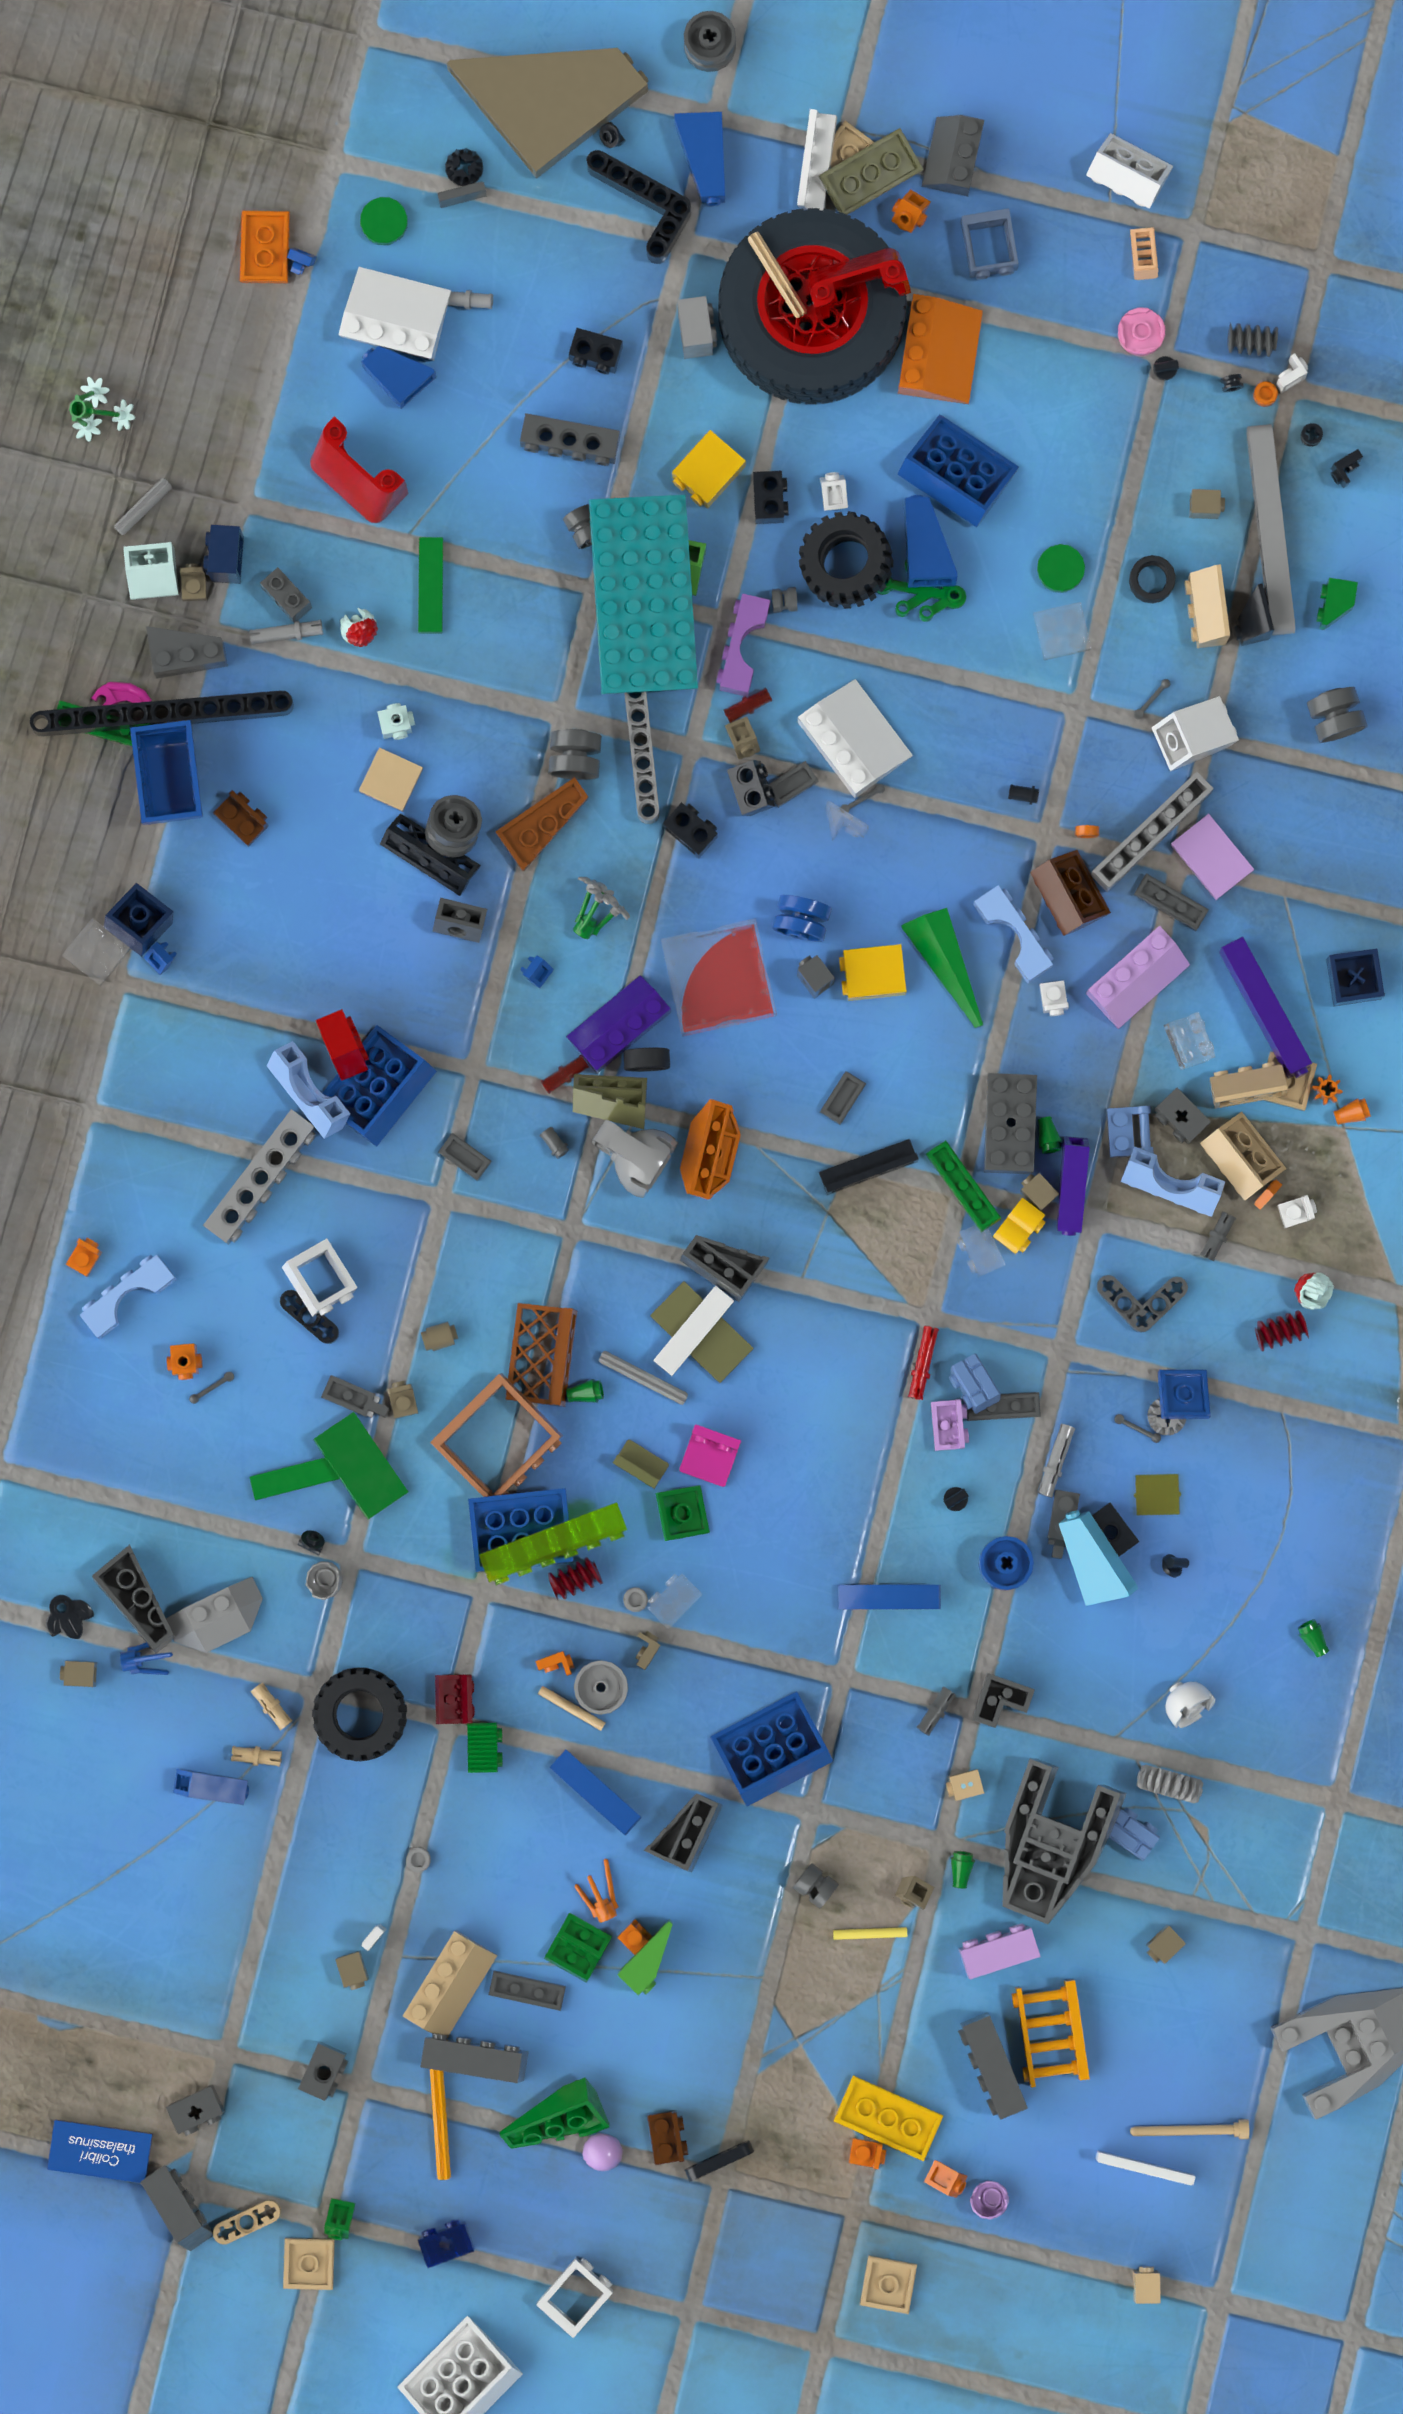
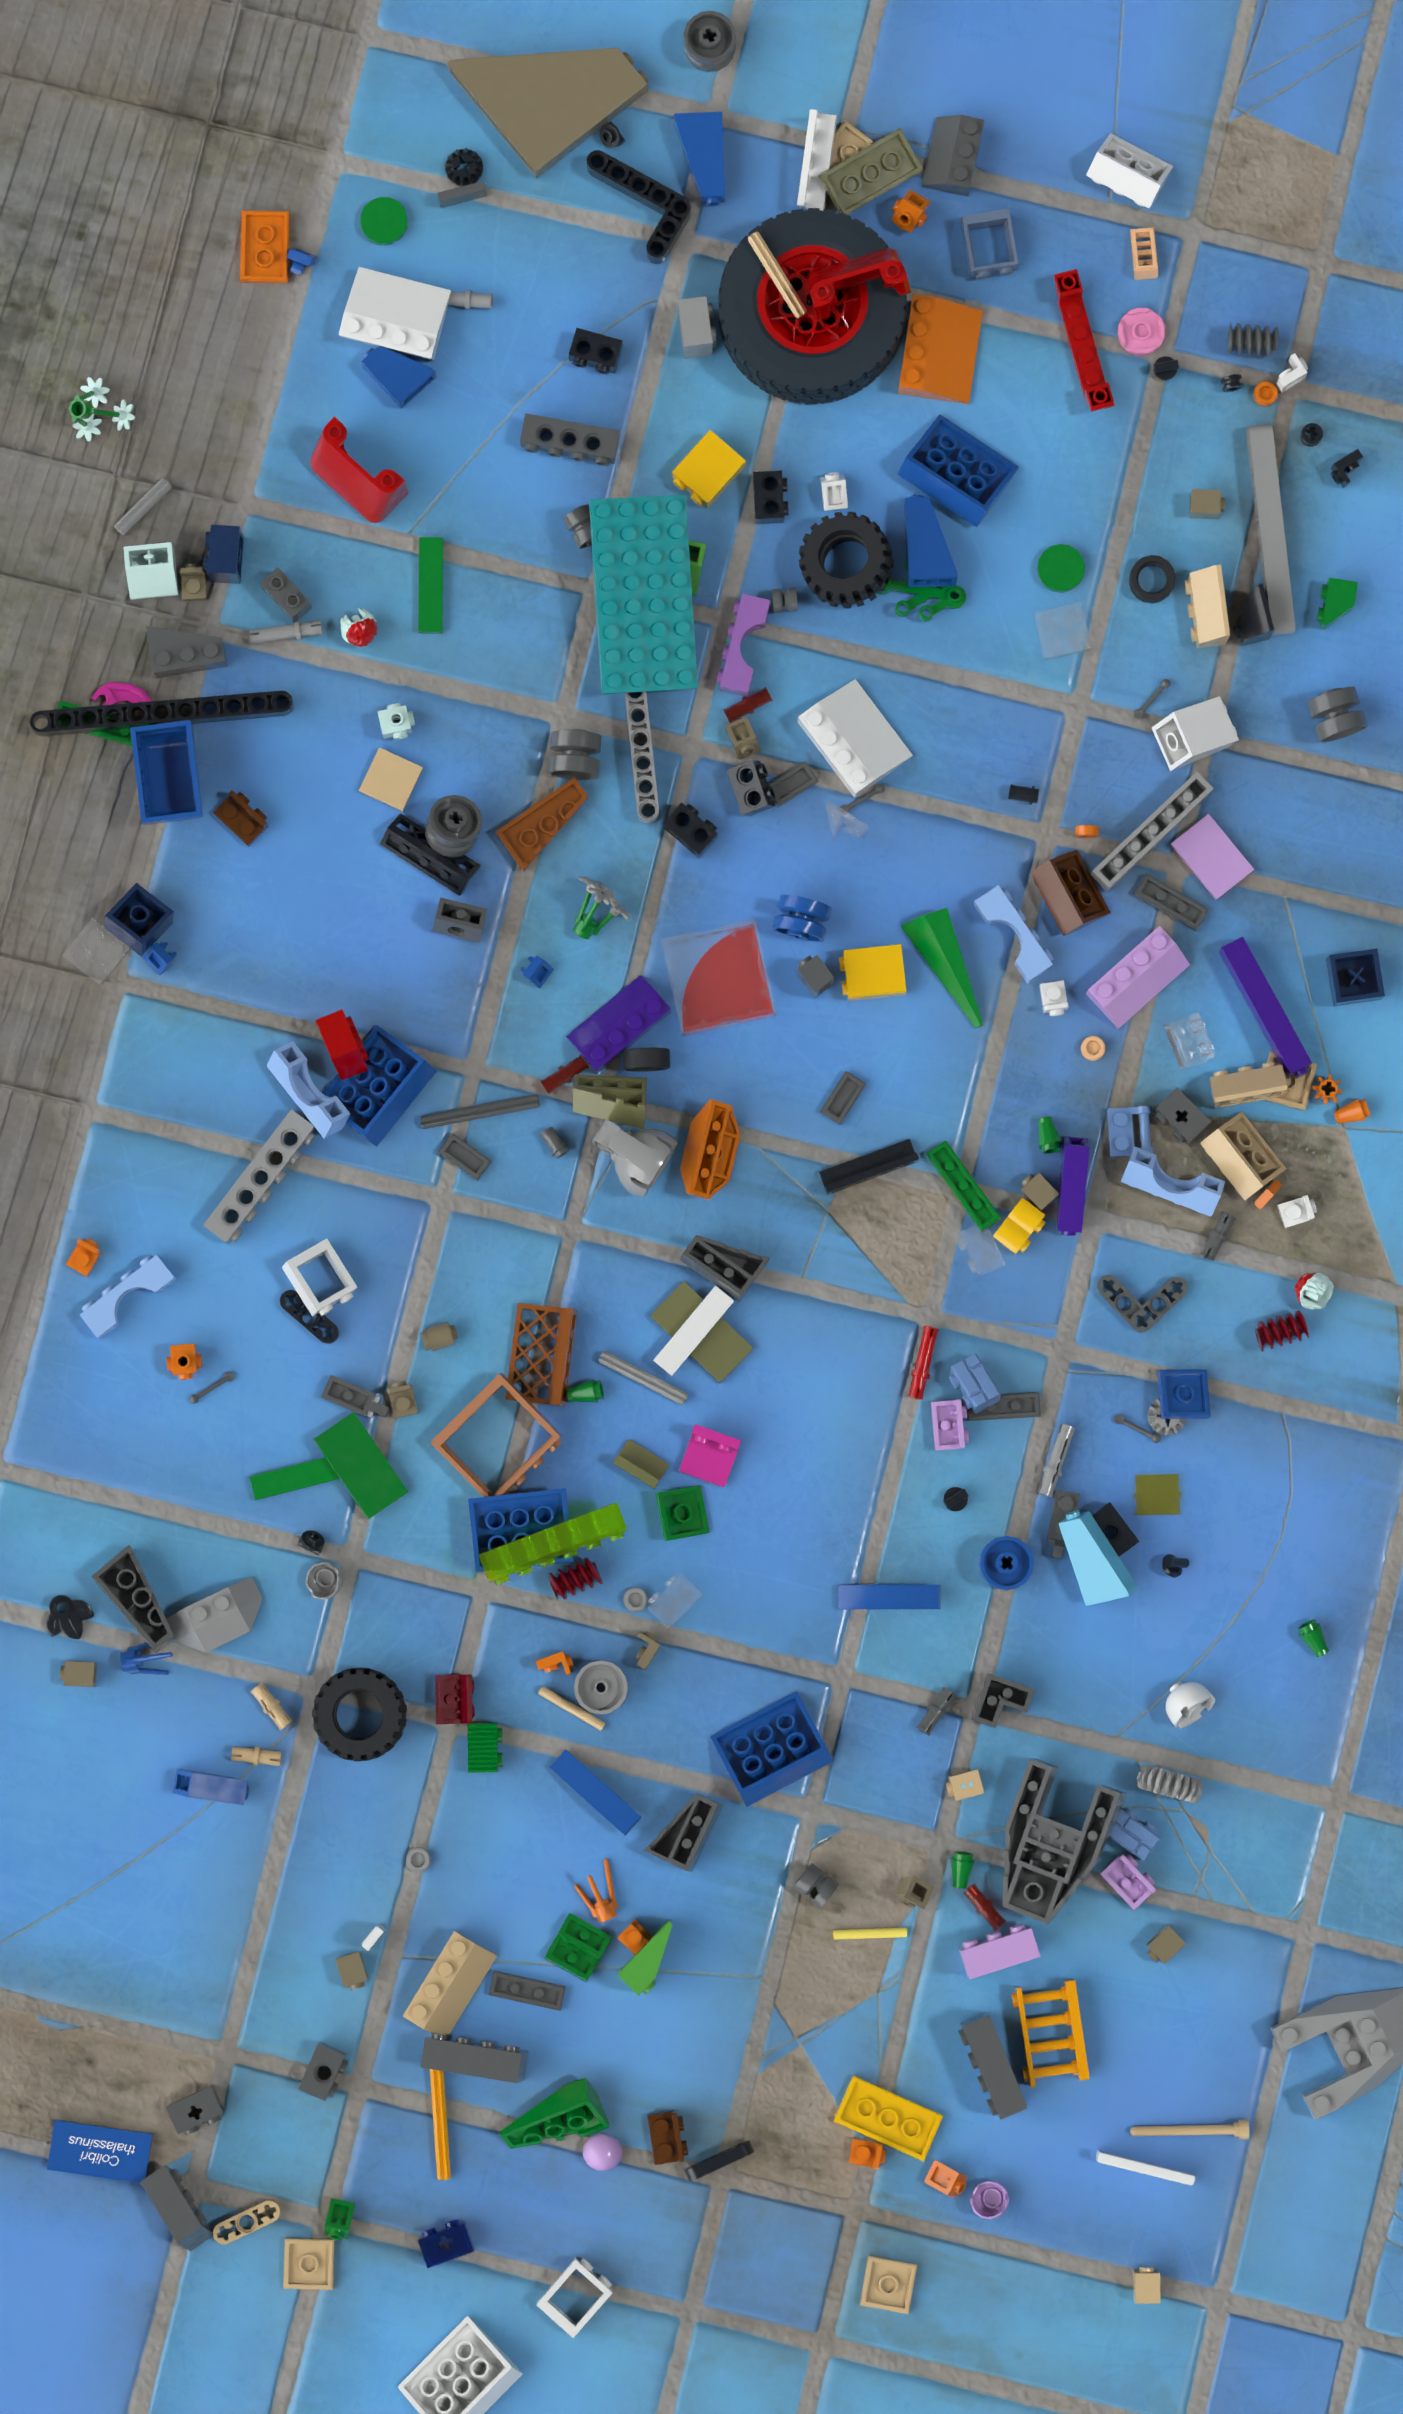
dark grey brick [984,1073,1037,1174] -> none
none -> dark grey axle [421,1094,540,1129]
none -> clear red pin [963,1883,1006,1931]
none -> red slope [1054,269,1115,412]
none -> light nougat tile [1081,1036,1105,1061]
none -> lavender bracket [1099,1854,1156,1910]

